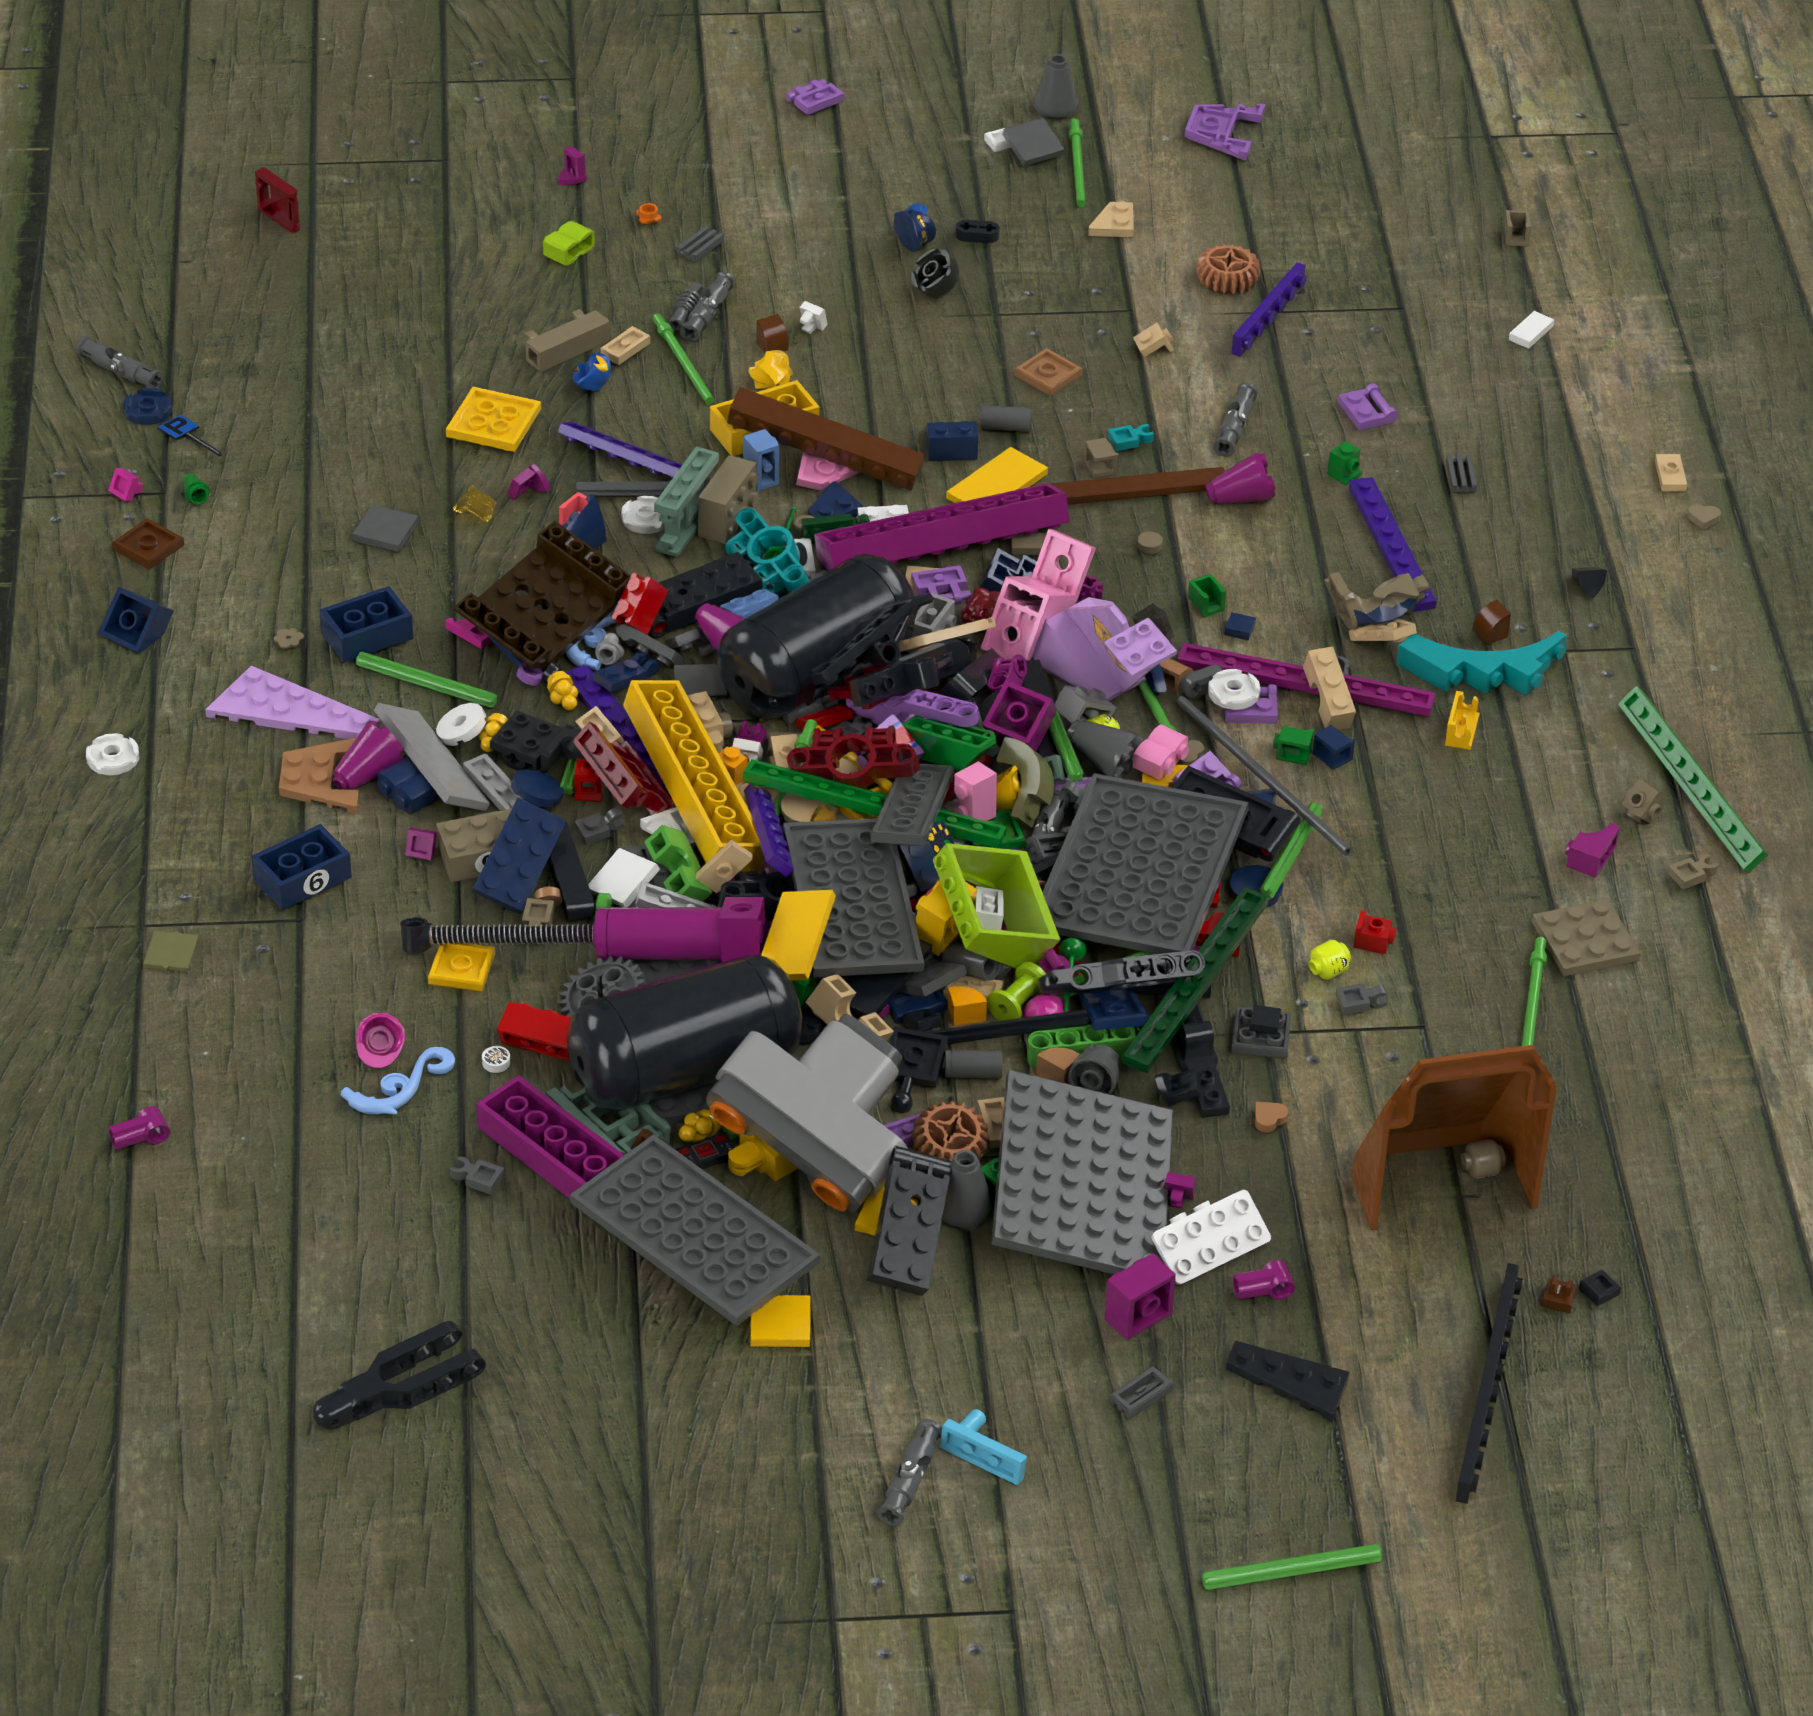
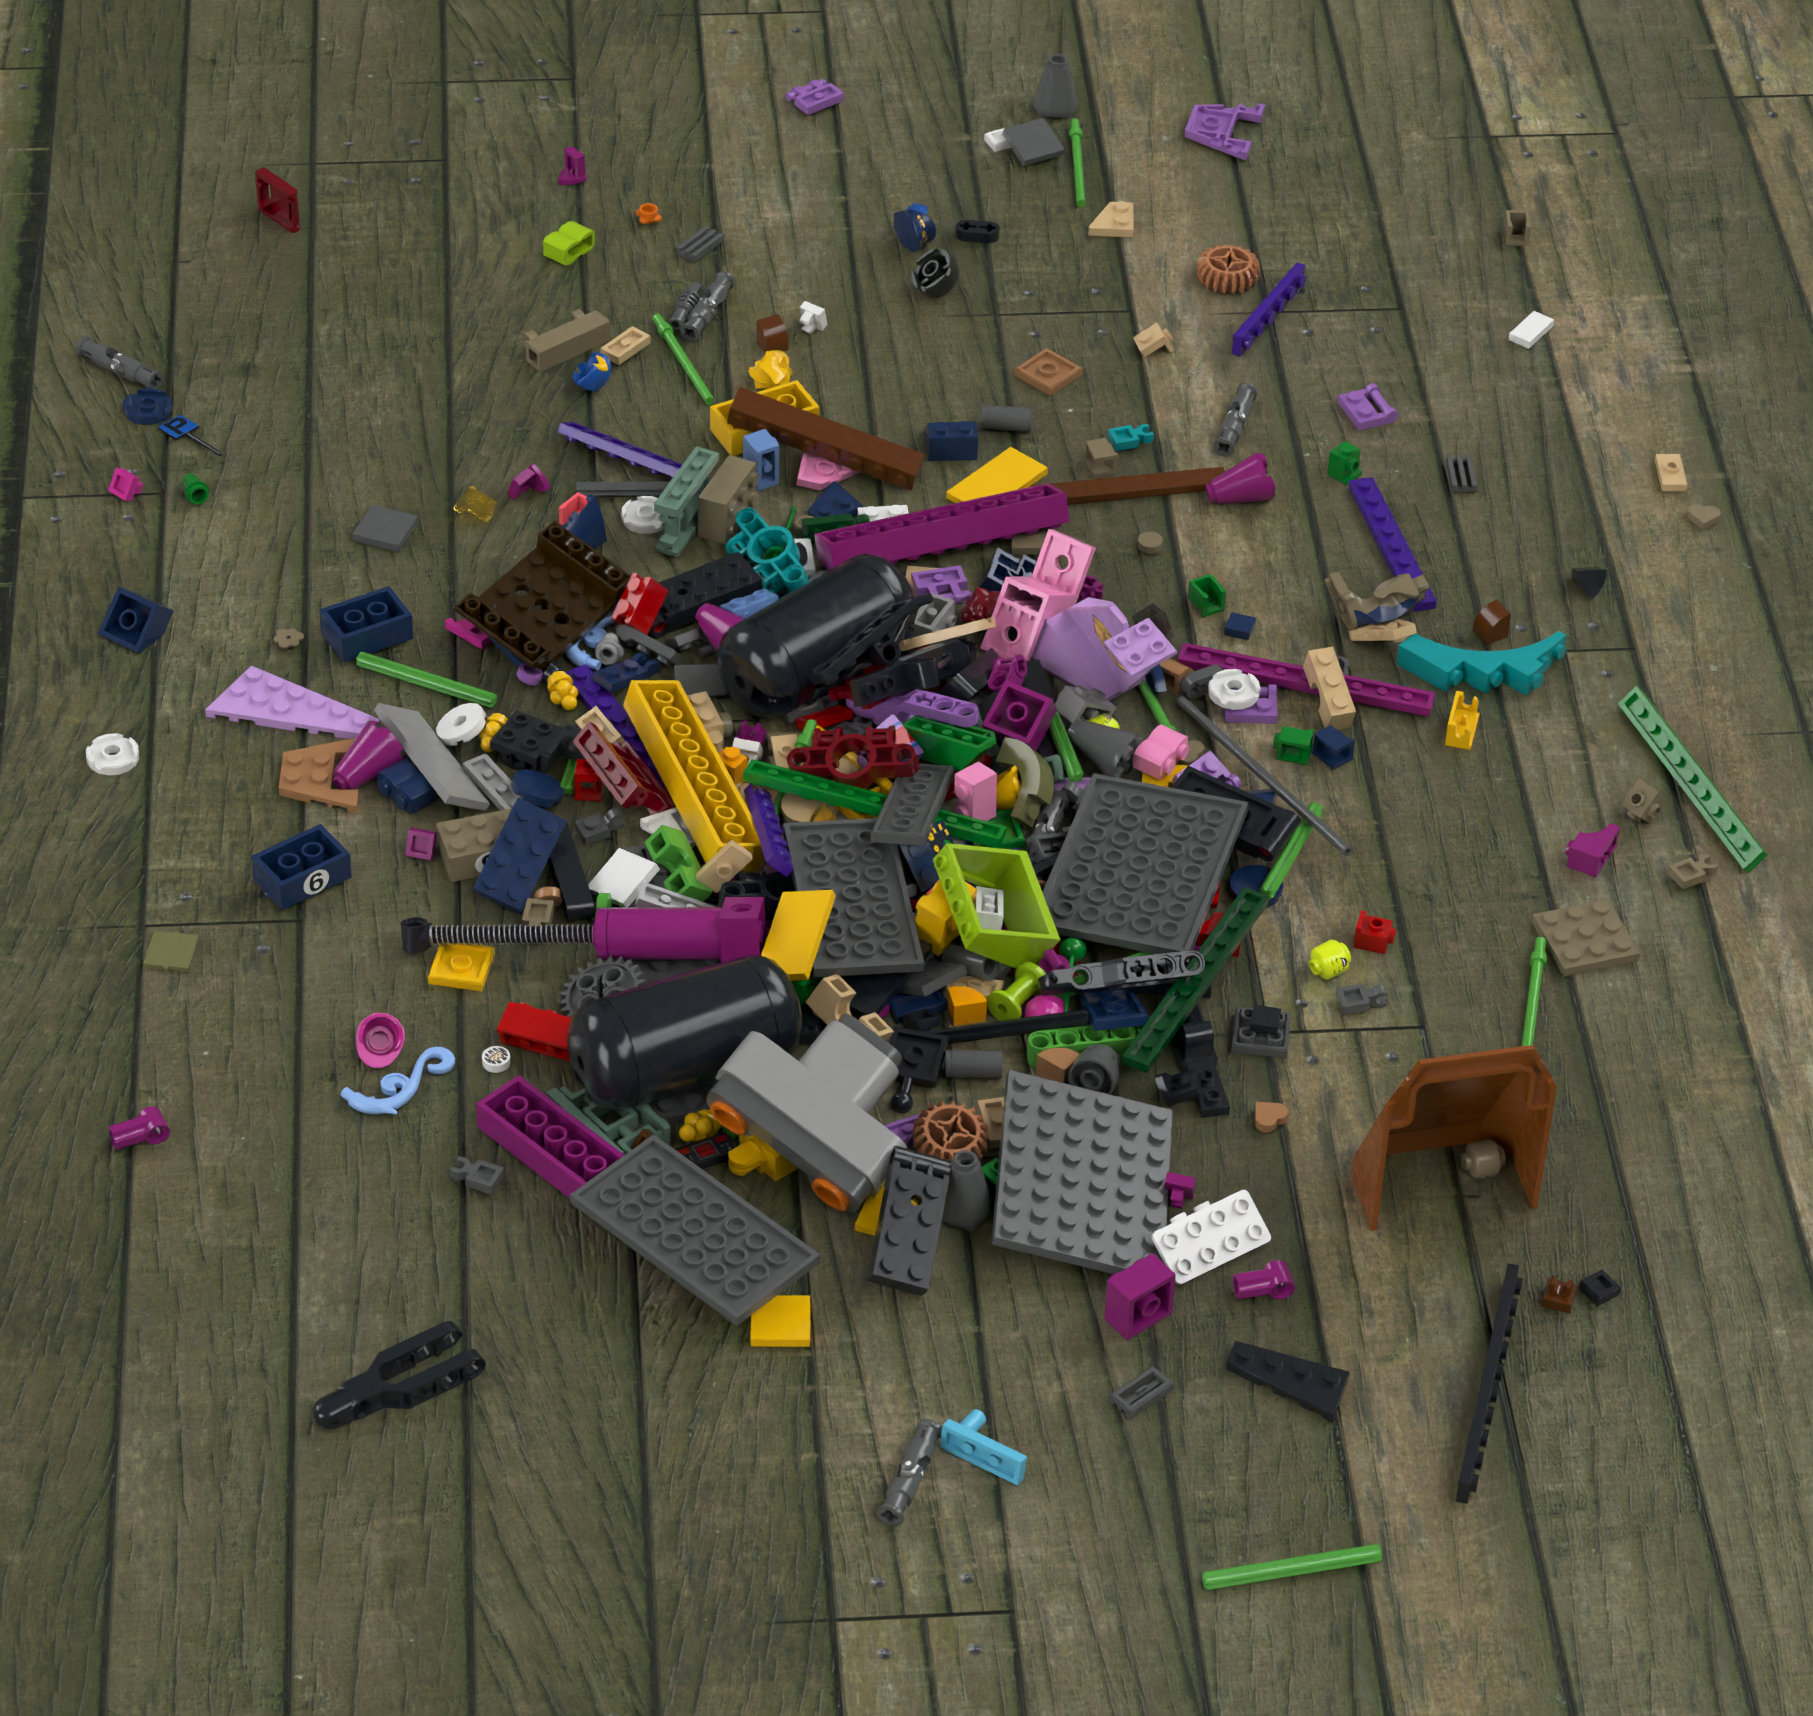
reddish brown tile [112,518,184,570] -> none
yellow plate [446,387,541,452] -> none

